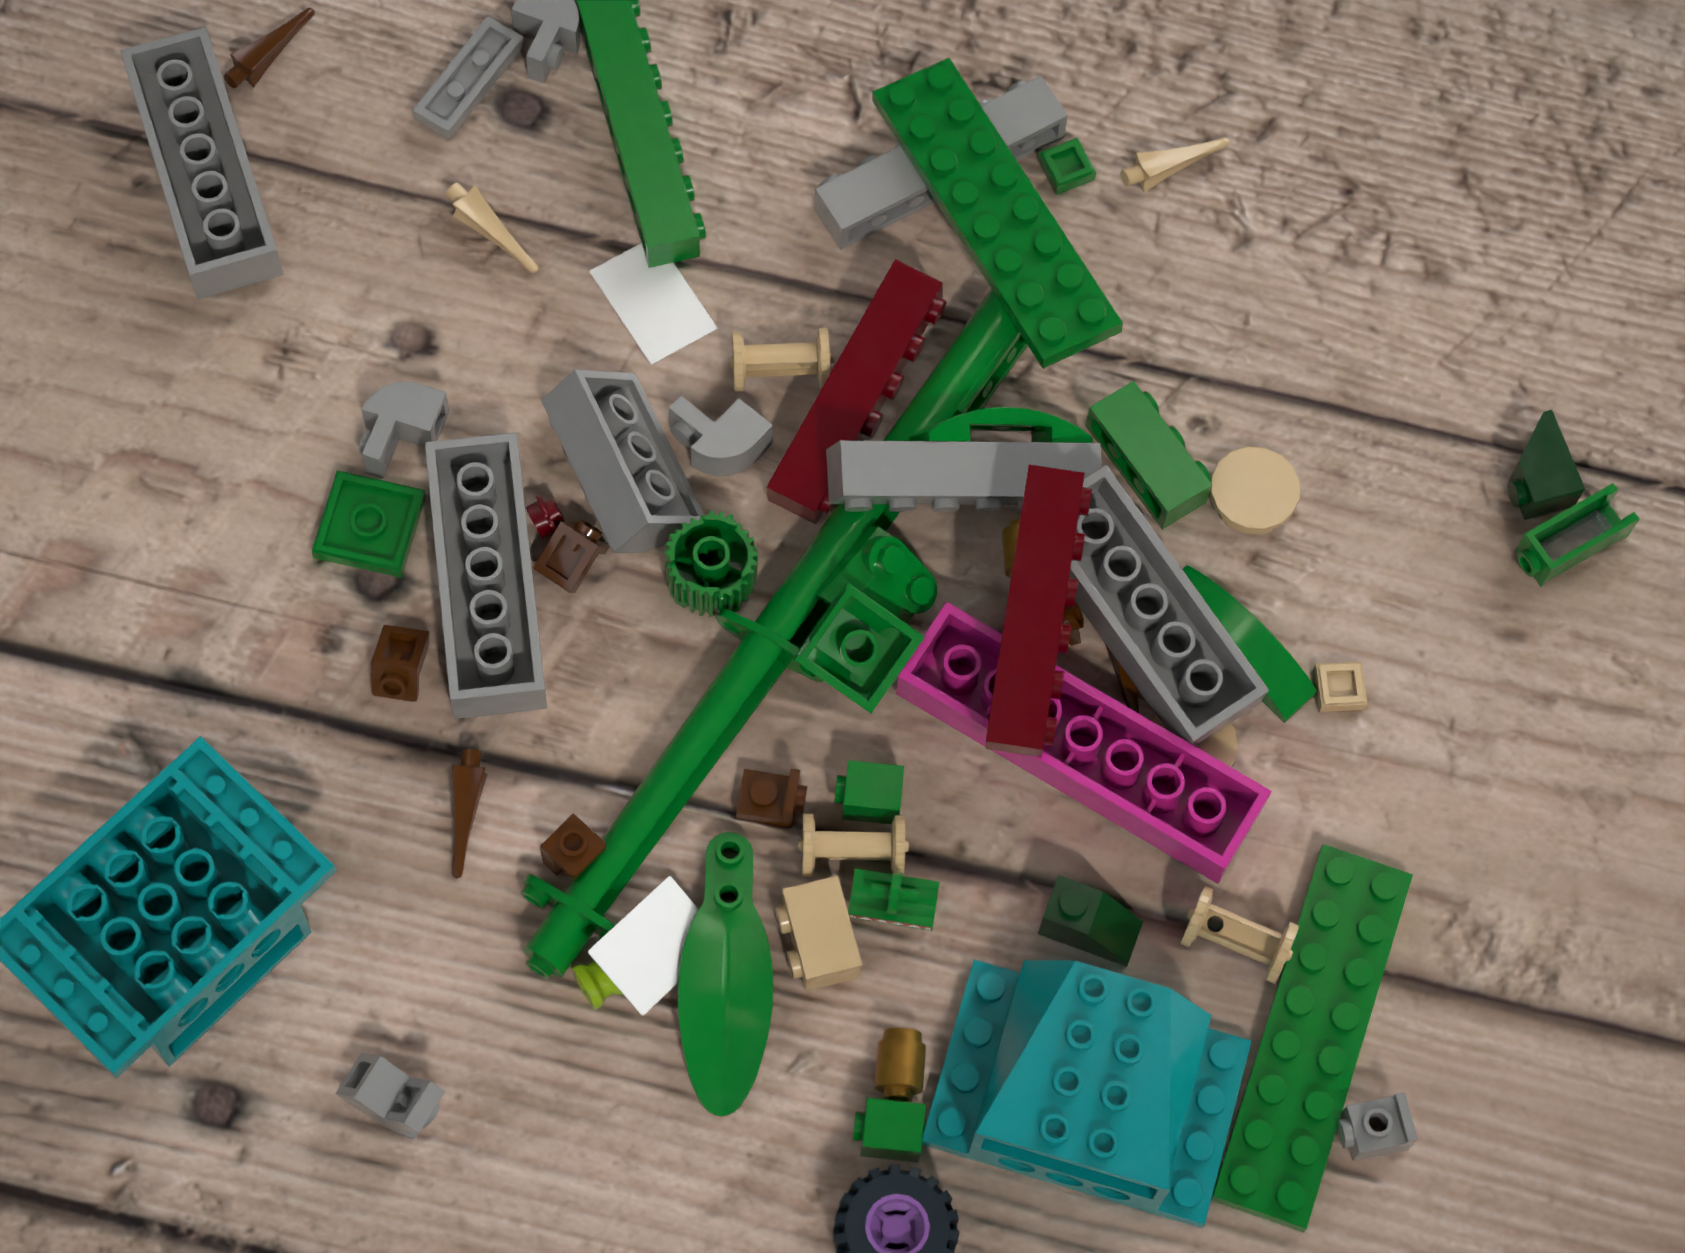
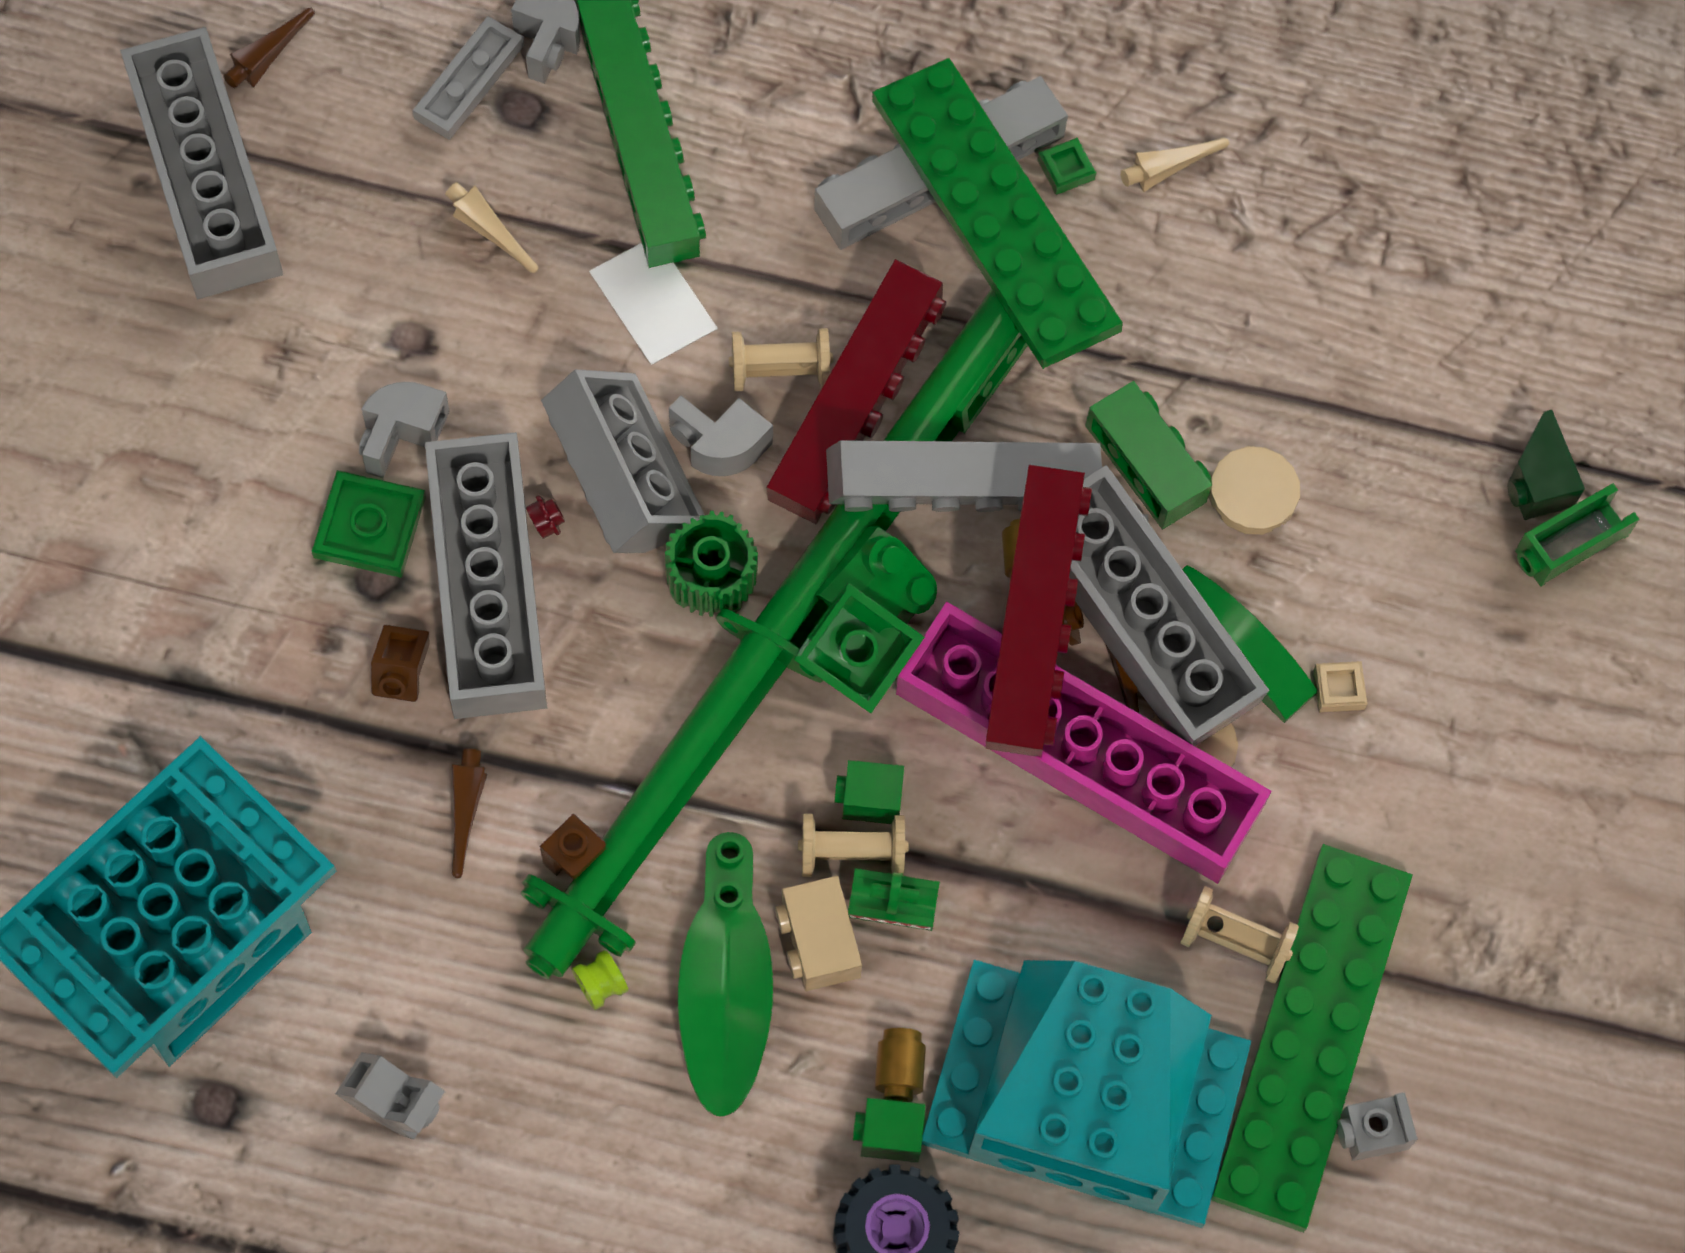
reddish brown bracket [533,519,610,593] -> none
white sticker [588,876,699,1015] -> none
reddish brown bracket [736,769,808,828] -> none
green slope [909,407,1093,443] -> none
dark green slope [1038,875,1143,967] -> none

